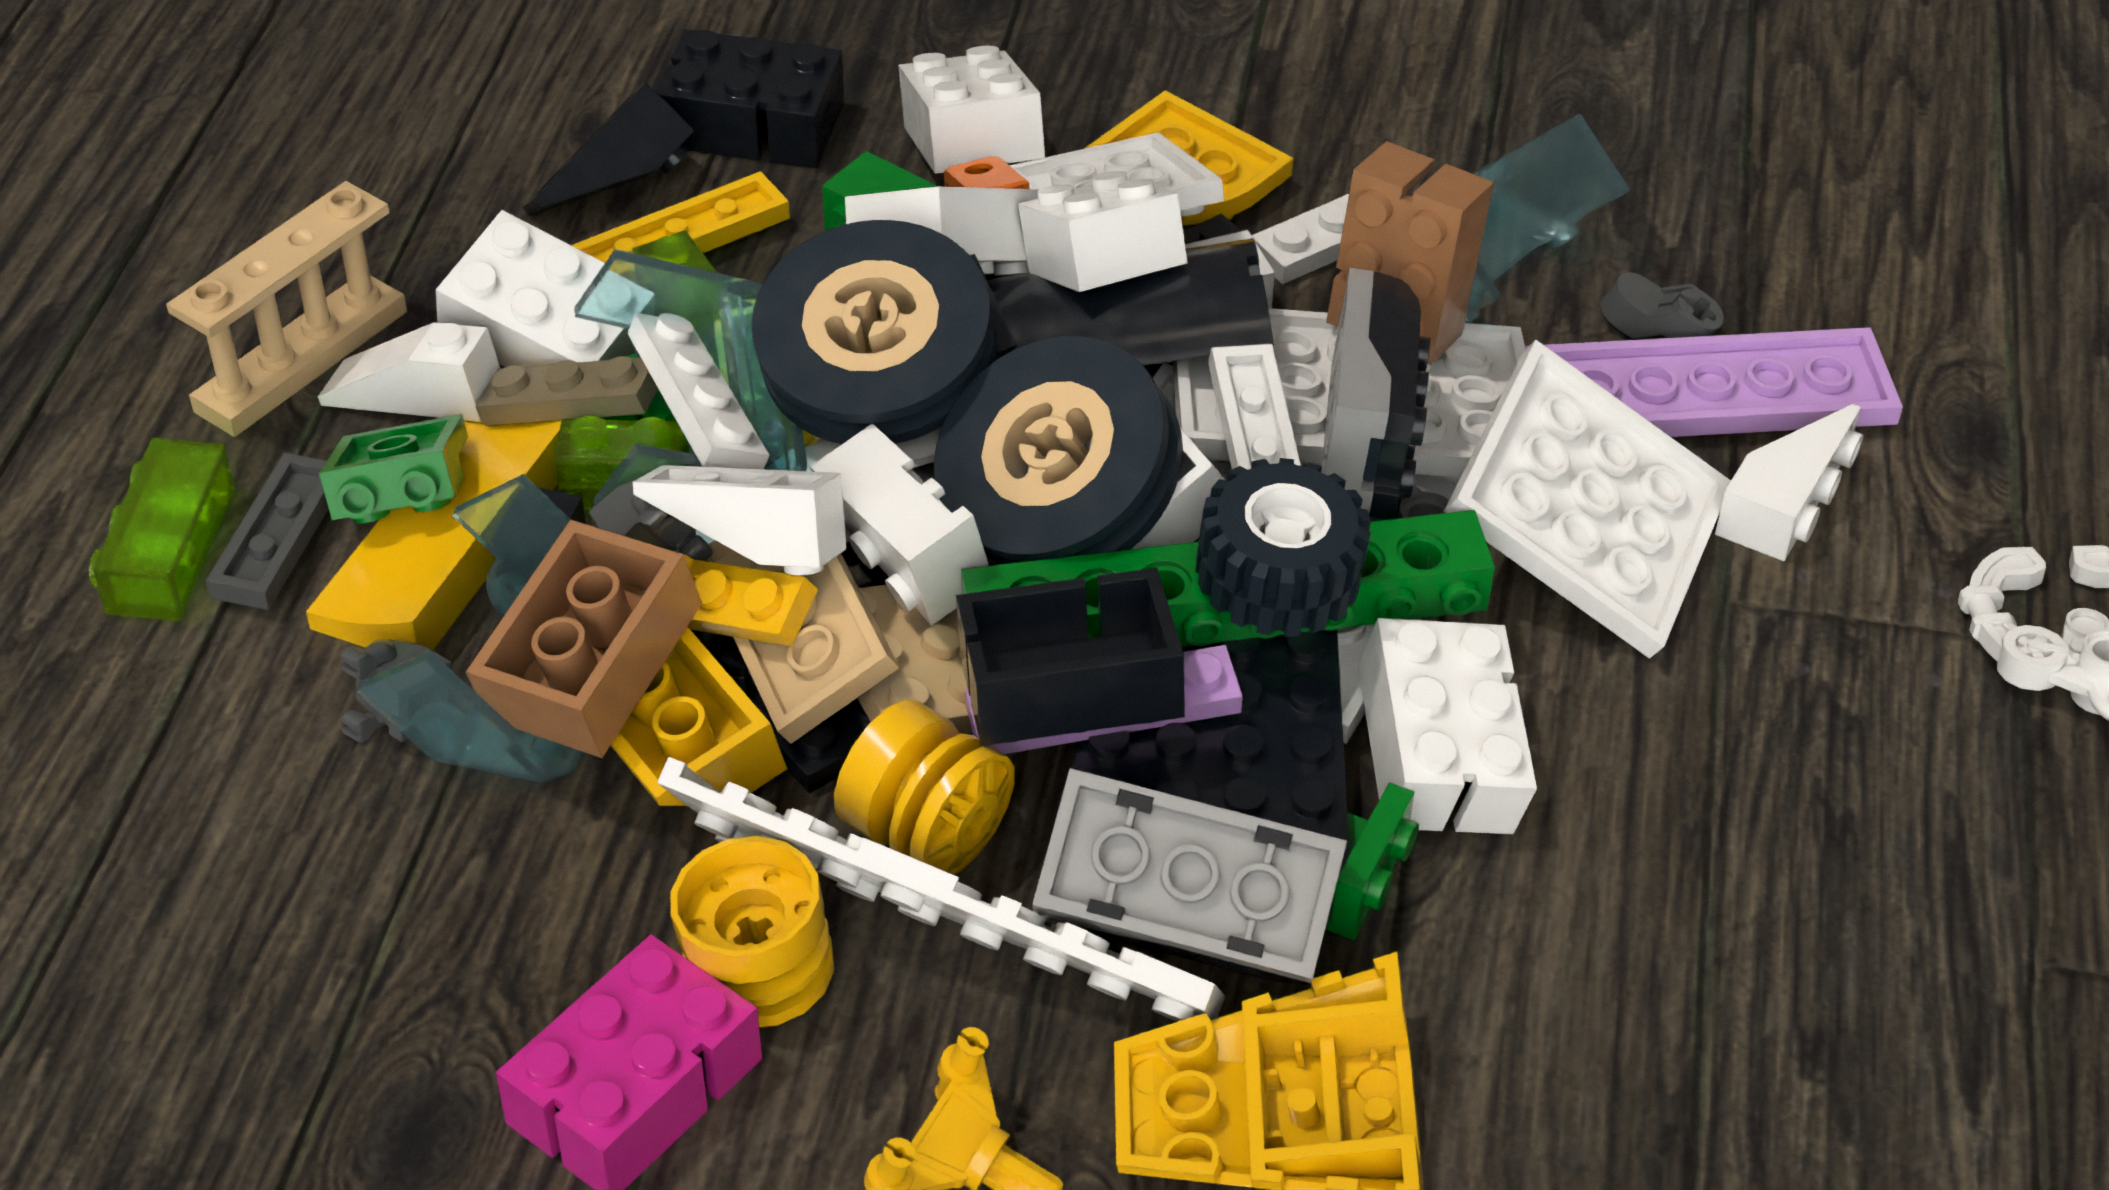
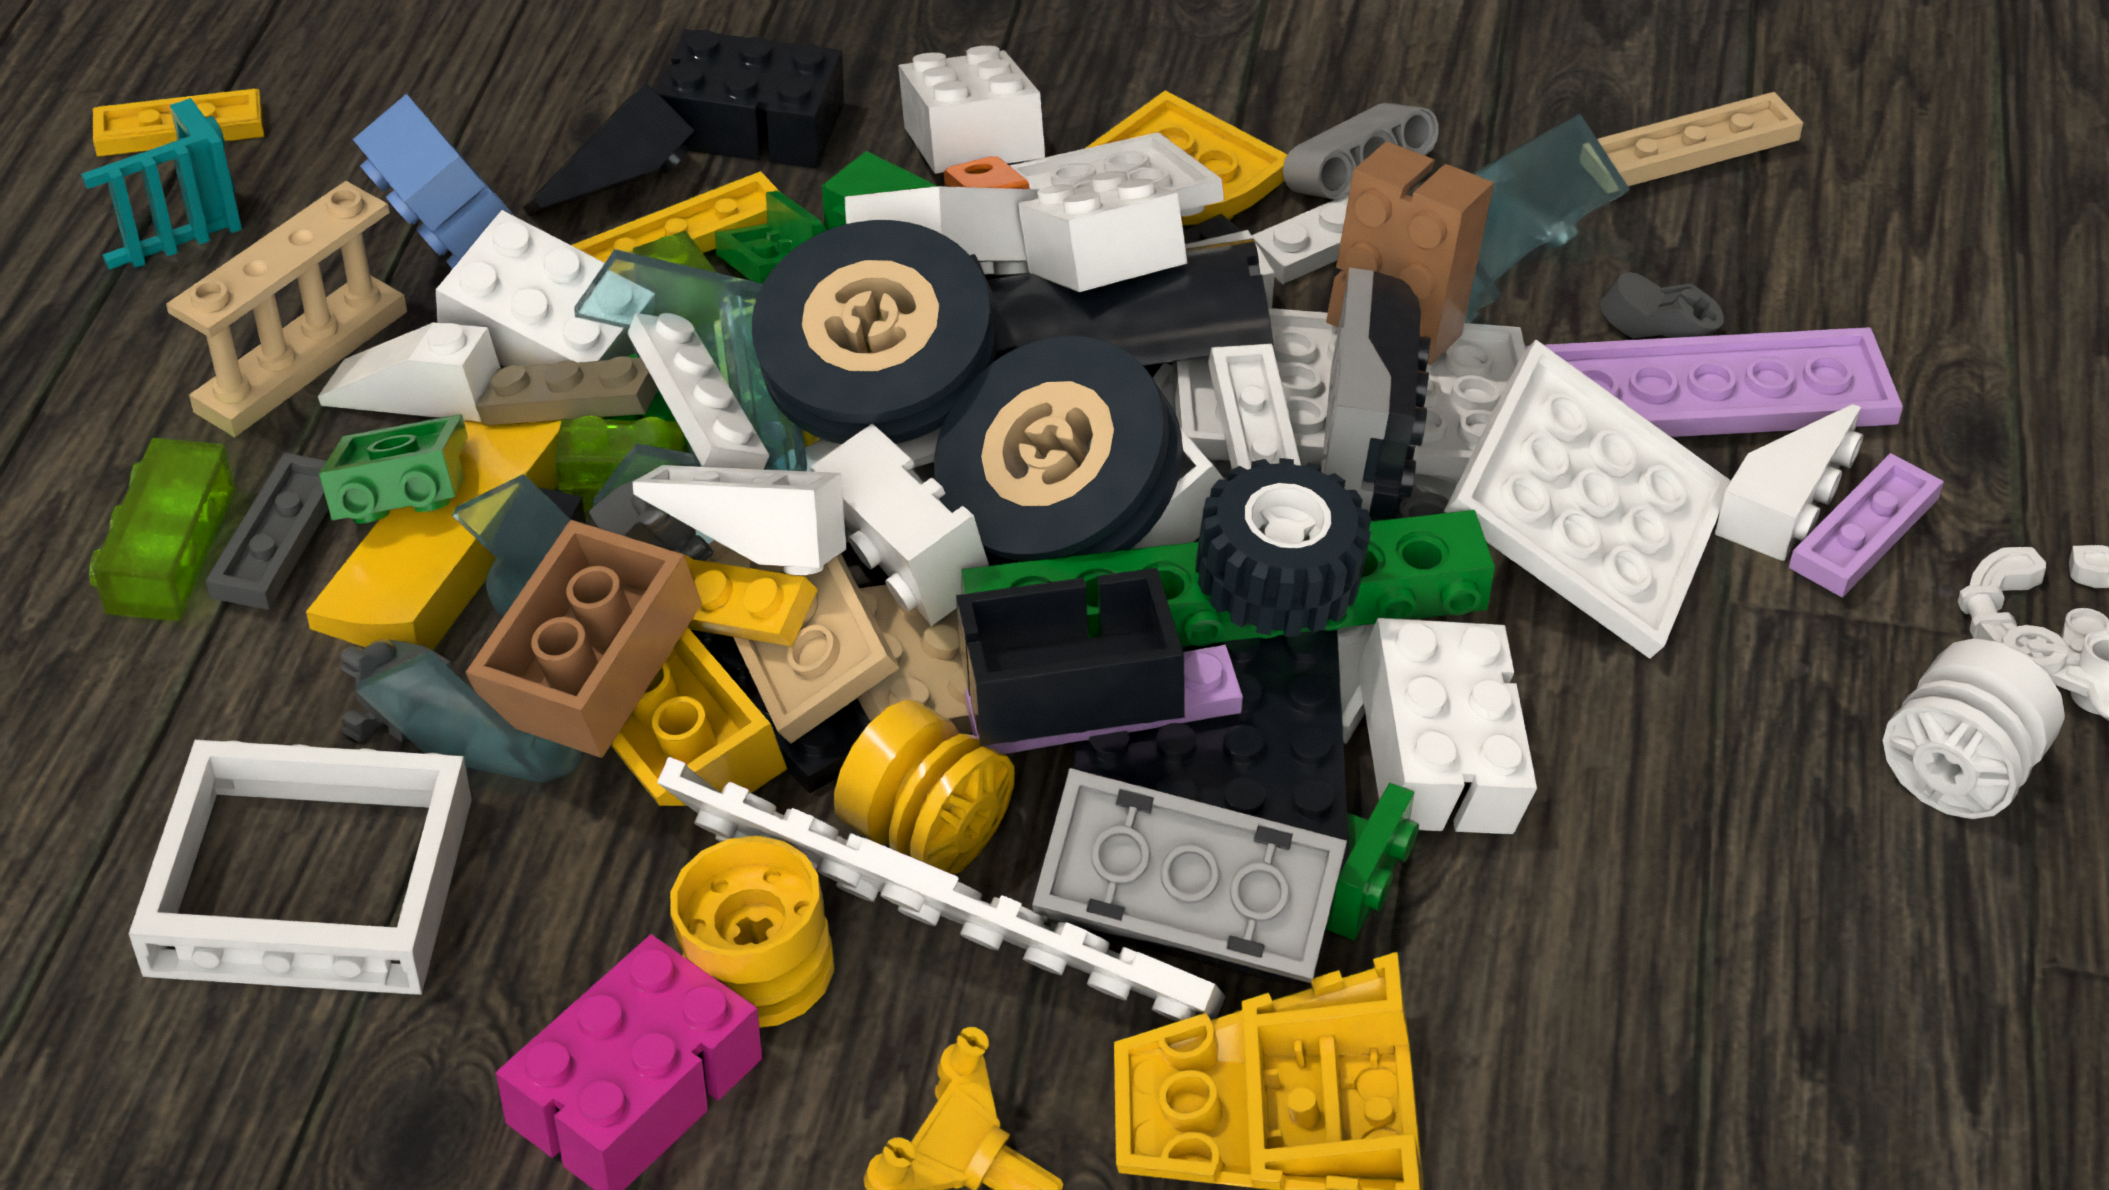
none -> teal plate [81,98,242,270]
none -> yellow tile [93,89,264,157]
none -> white window [129,740,472,995]
none -> medium blue piece [353,94,514,269]
none -> green bracket [715,190,827,288]
none -> light grey beam [1283,102,1439,200]
none -> tan plate [1583,92,1803,191]
none -> lavender plate [1789,453,1944,598]
none -> white wheel [1883,638,2065,819]

